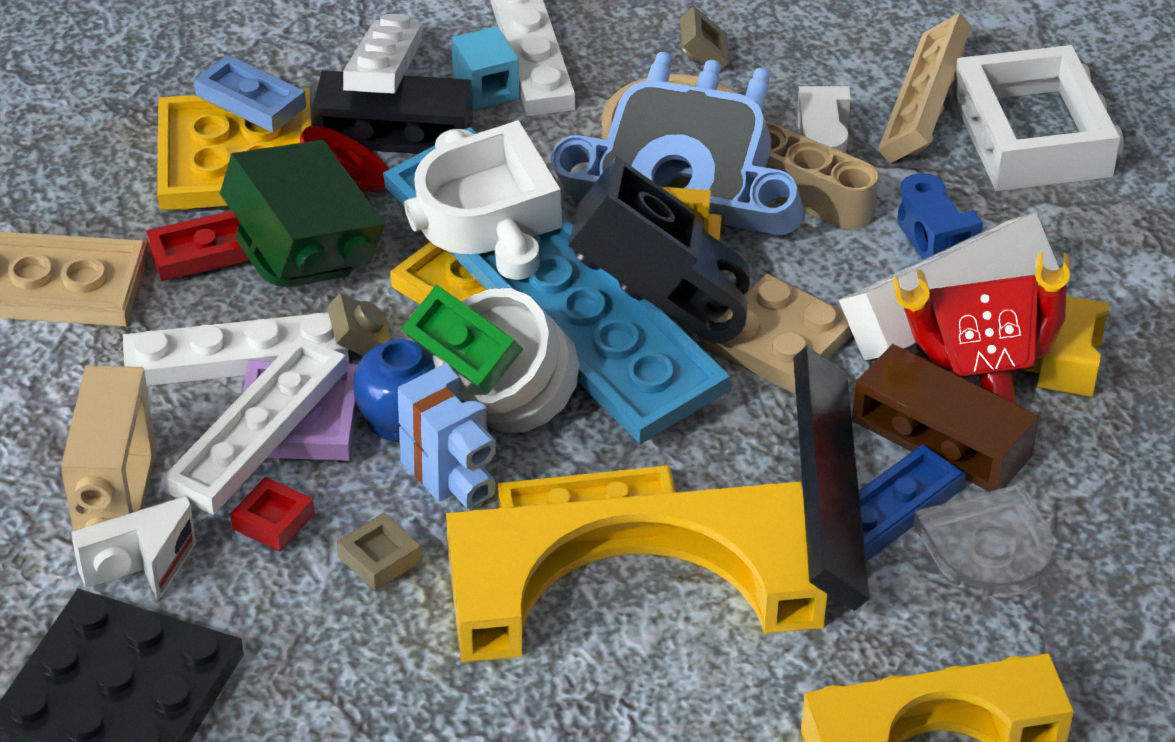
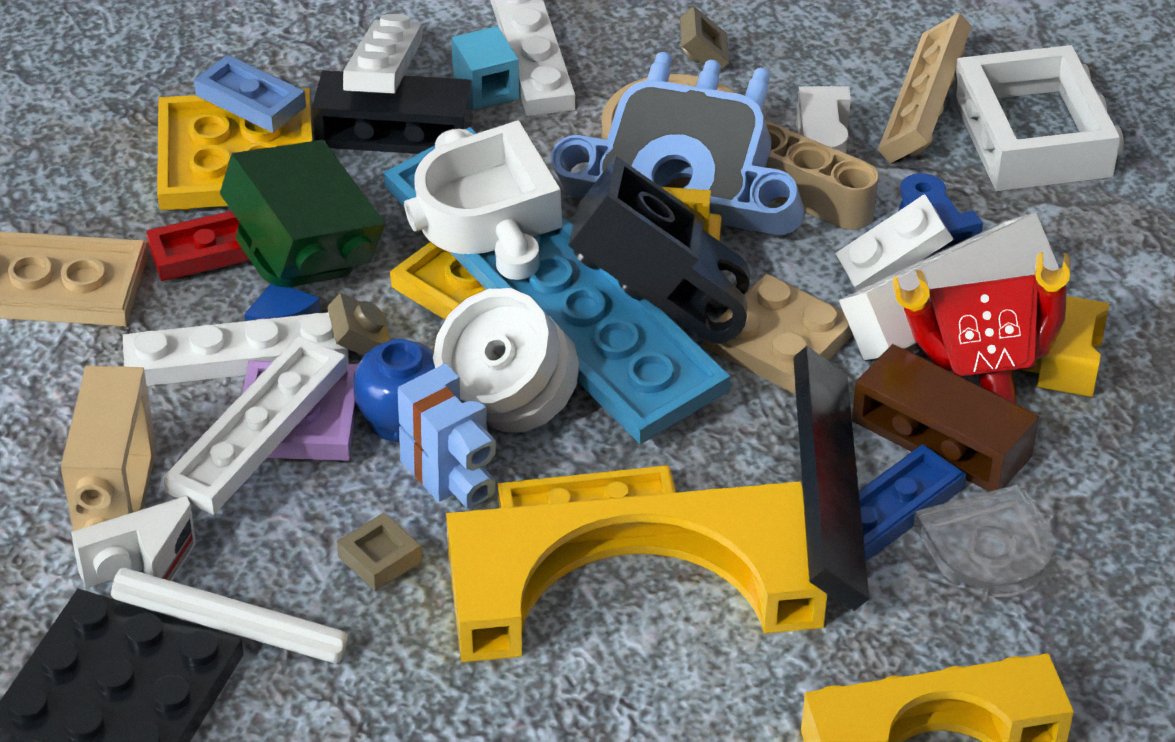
red plate [230,477,315,552] -> none
red dish [300,126,389,193] -> none
green plate [401,284,523,394] -> none
none -> white axle [111,568,348,664]
none -> blue tile [244,284,321,321]
none -> white plate [836,194,954,291]

